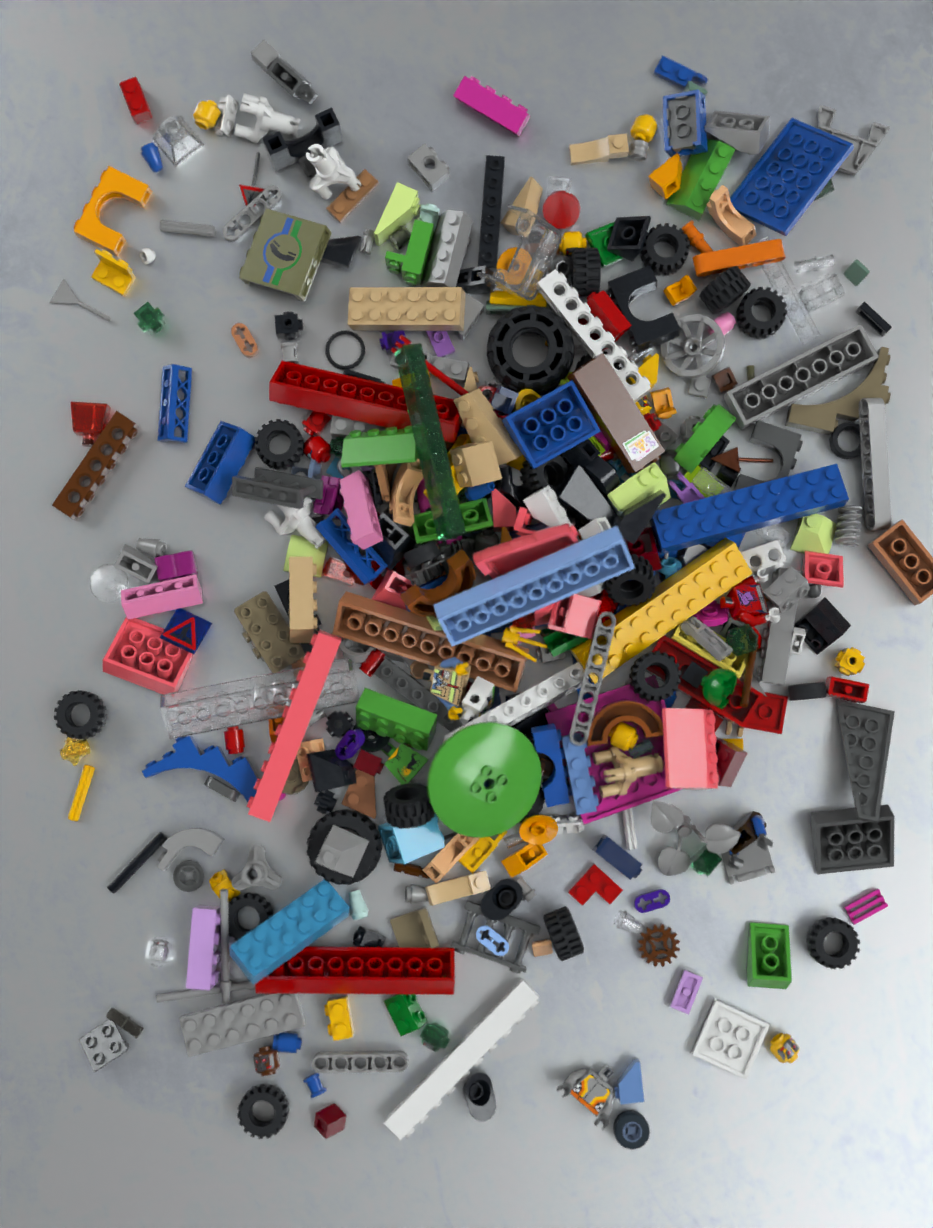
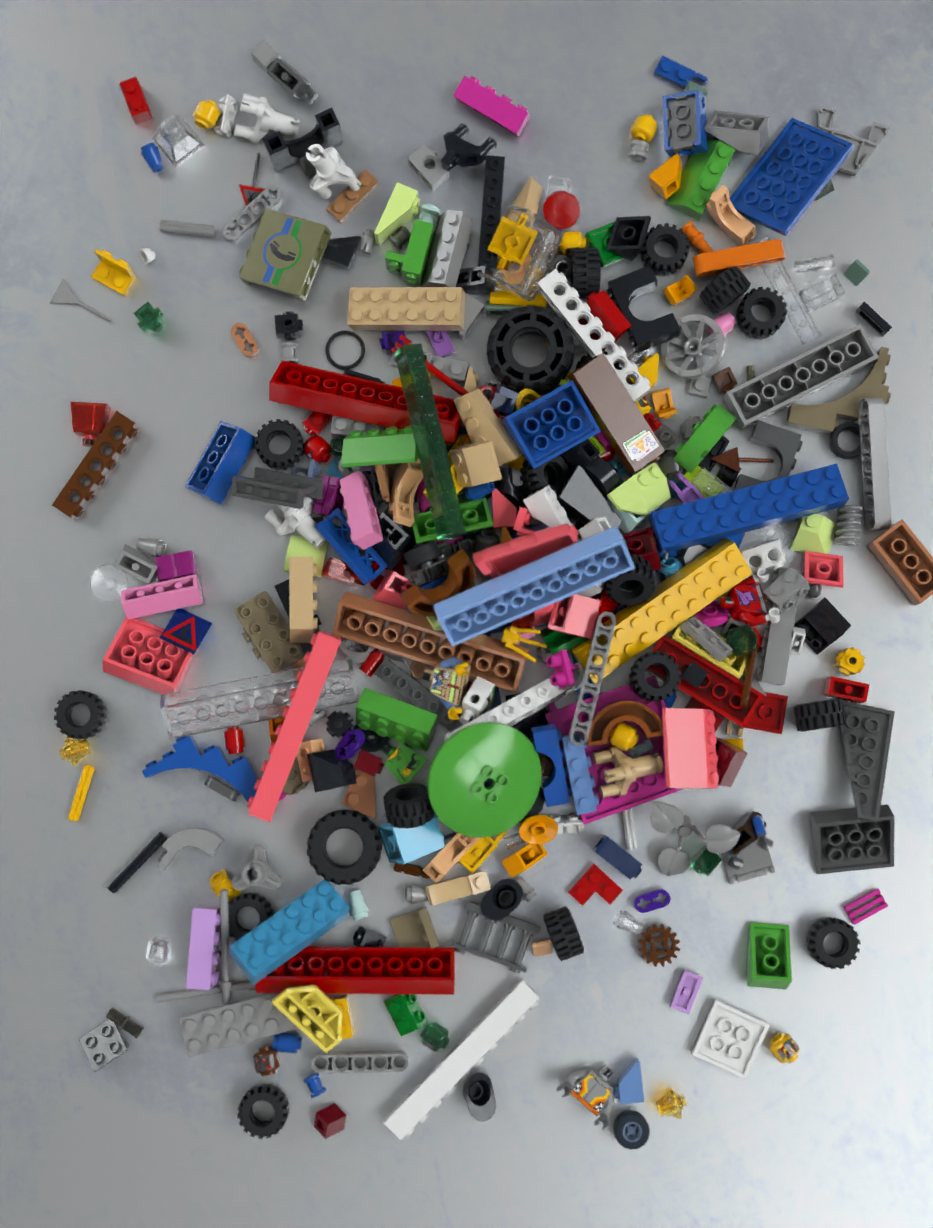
light orange arch [74,166,152,257] -> none
blue fence [158,364,192,443] -> none
dark grey gear [173,860,205,892] -> none
black gear [314,790,338,814] -> none
light grey slope [316,825,369,877] -> none
light blue beam [476,925,509,956] -> none
tan slope [569,133,629,165] -> none
black slope [612,490,666,544] -> none
green cylinder [701,668,737,709] -> none
black tyre [788,682,826,701] -> none
none -> light yellow wedge [272,985,342,1053]
none -> black connector [441,123,497,171]
none -> yellow plate [488,213,538,269]
none -> dark pink hips [546,650,579,690]
none -> clear yellow rock [656,1088,687,1119]
none -> black tyre [793,698,846,732]

